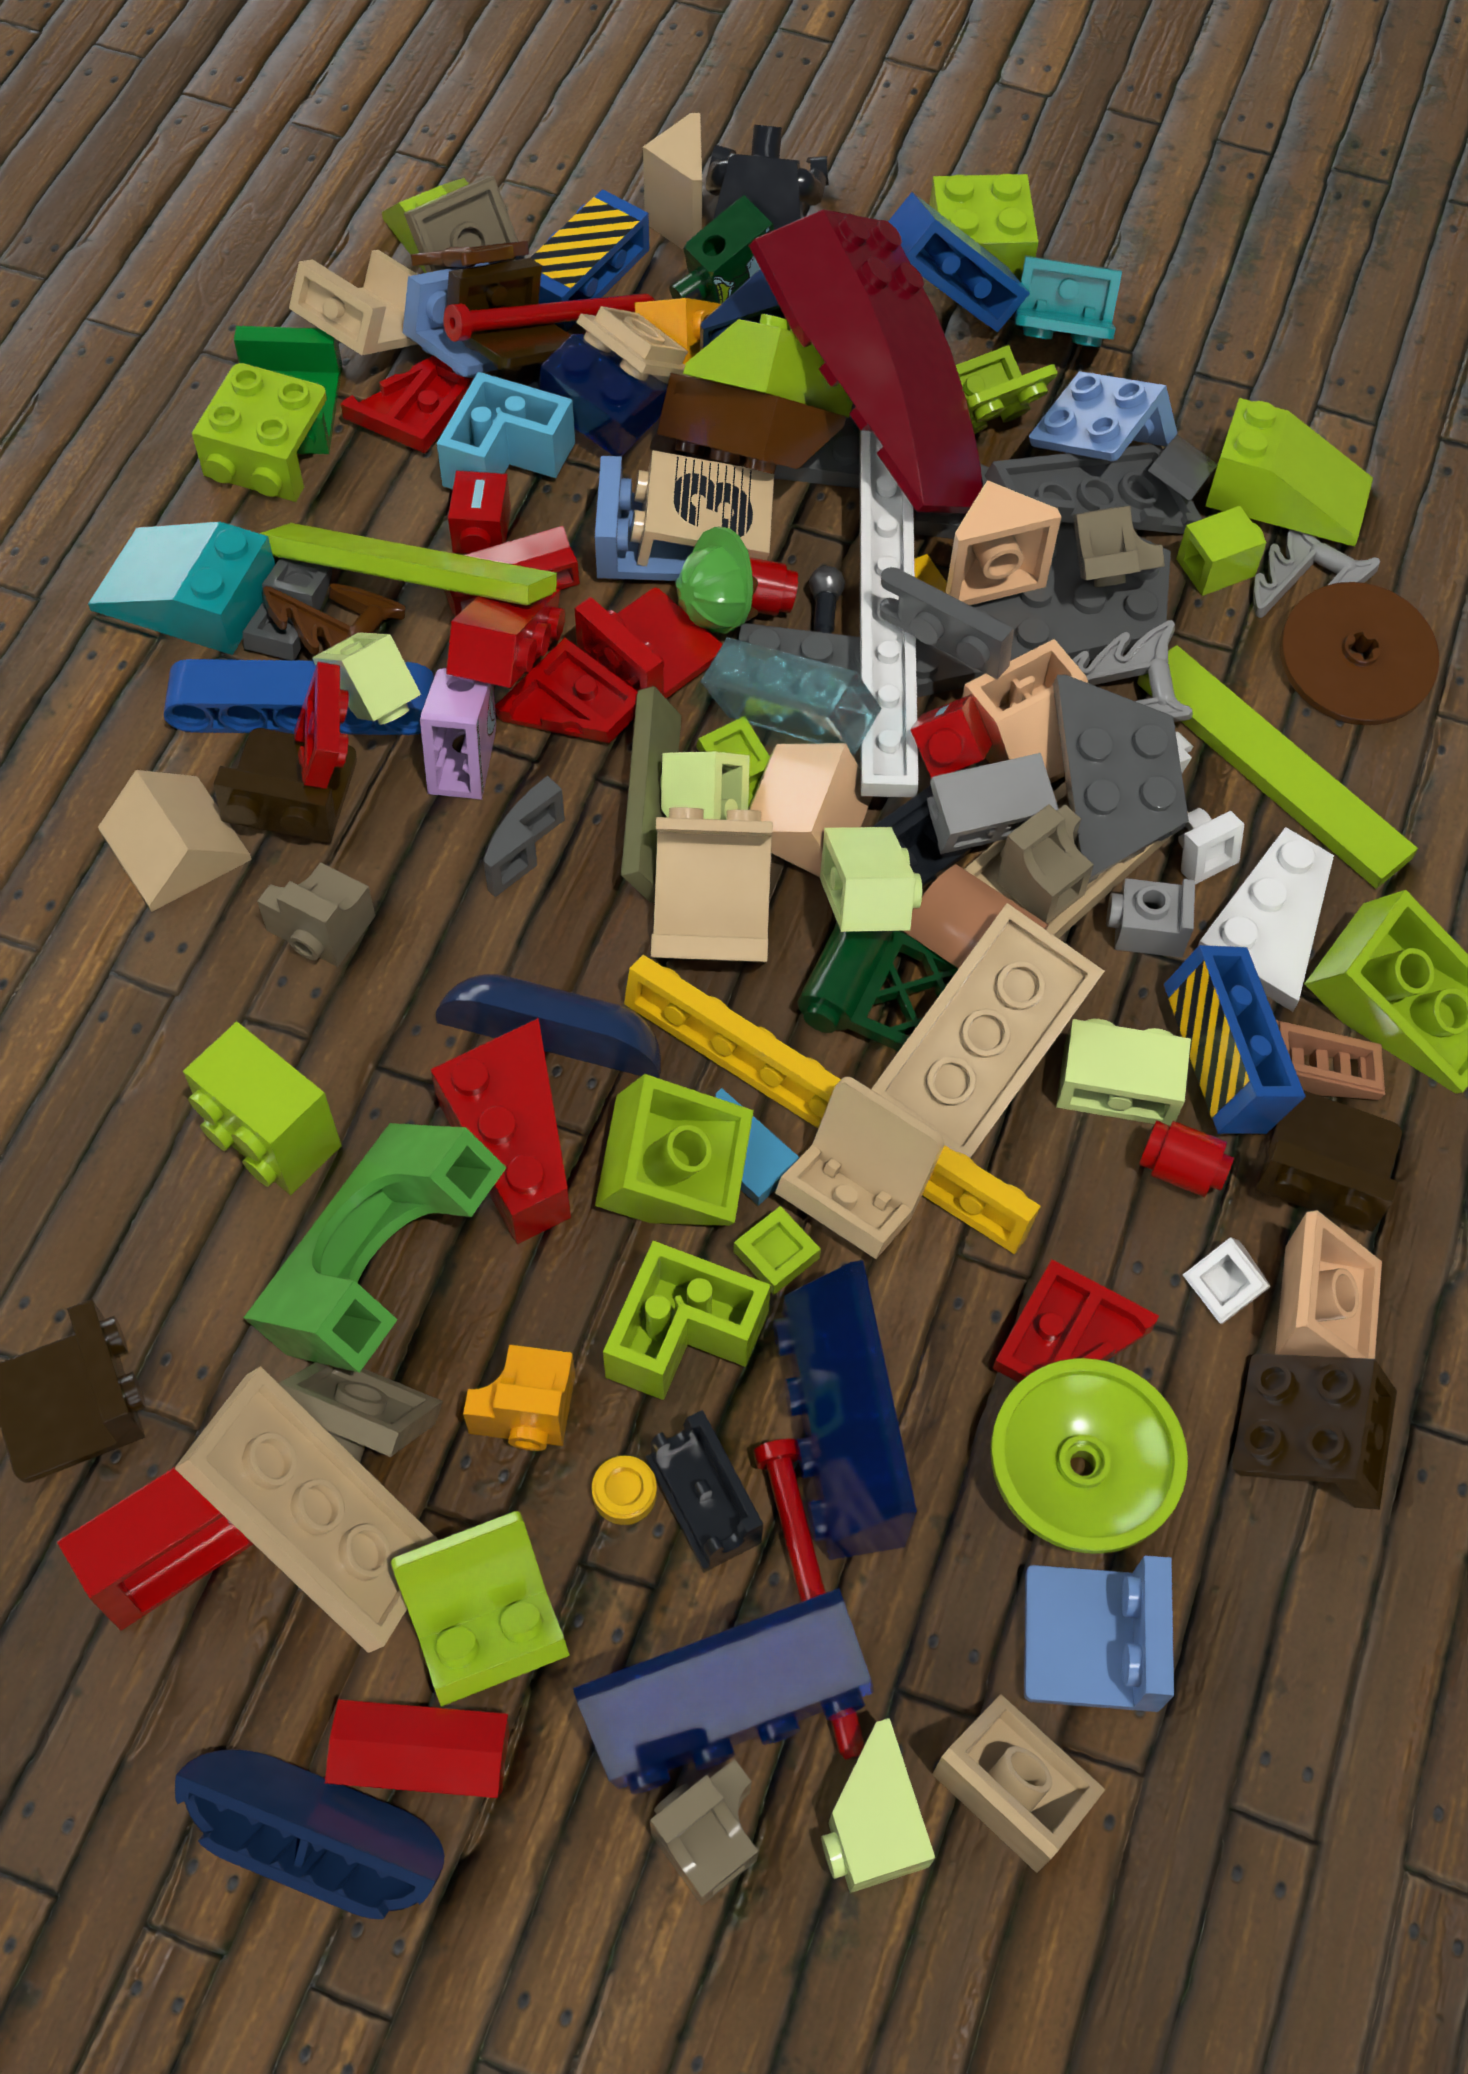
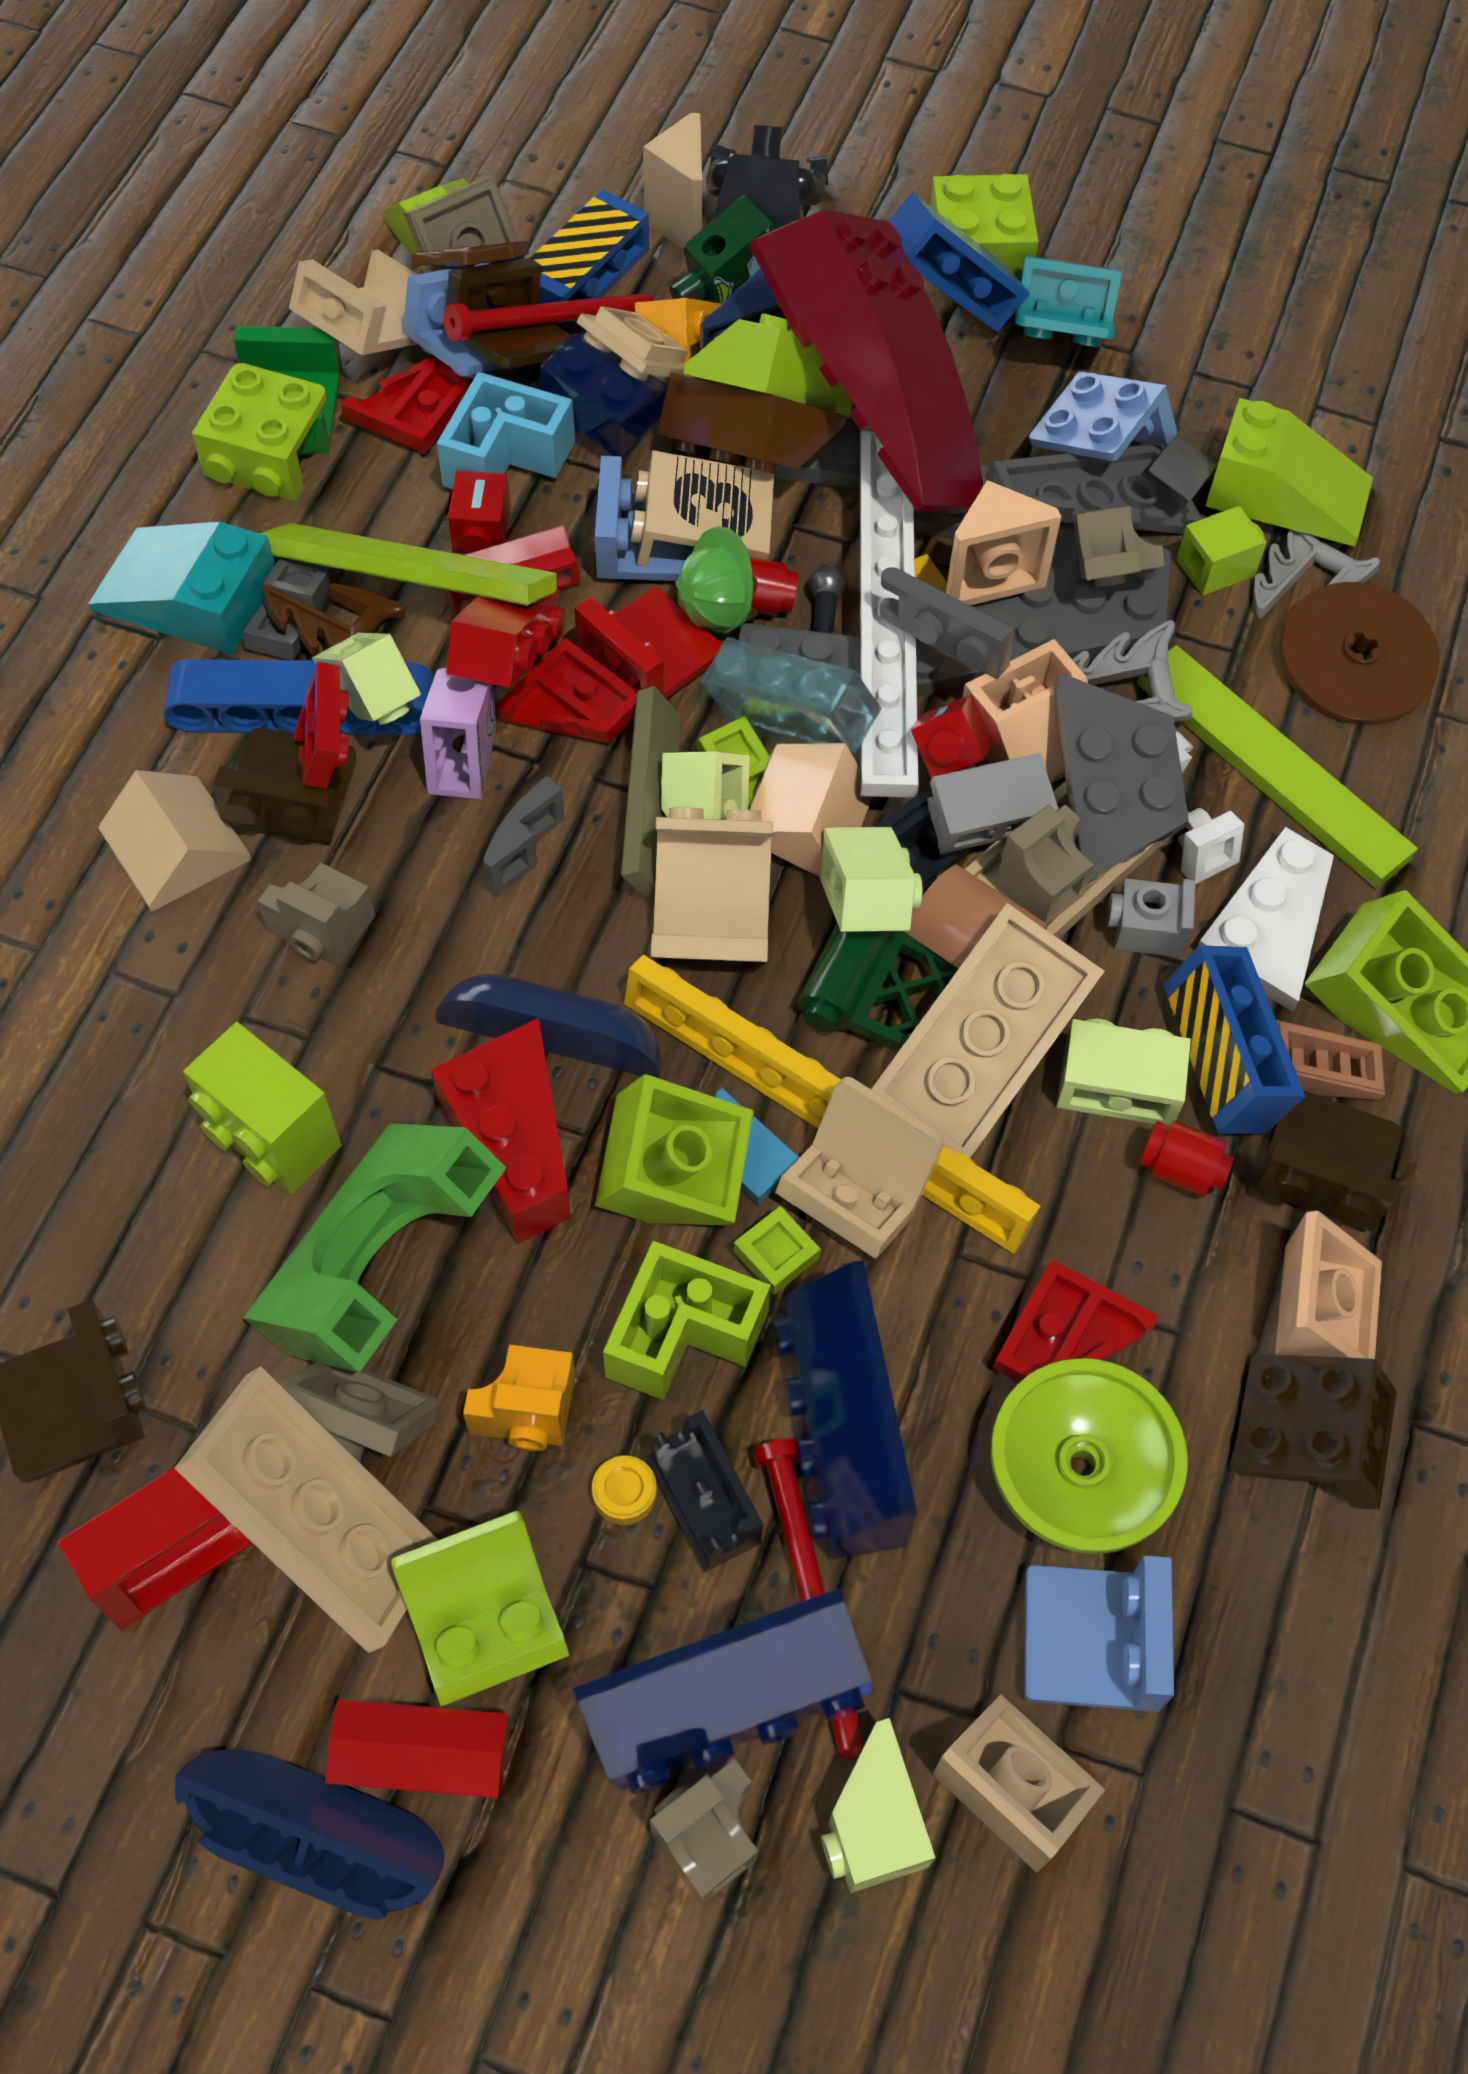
lime bracket [956,345,1058,435] -> none
white slope [1183,1237,1271,1324] -> none

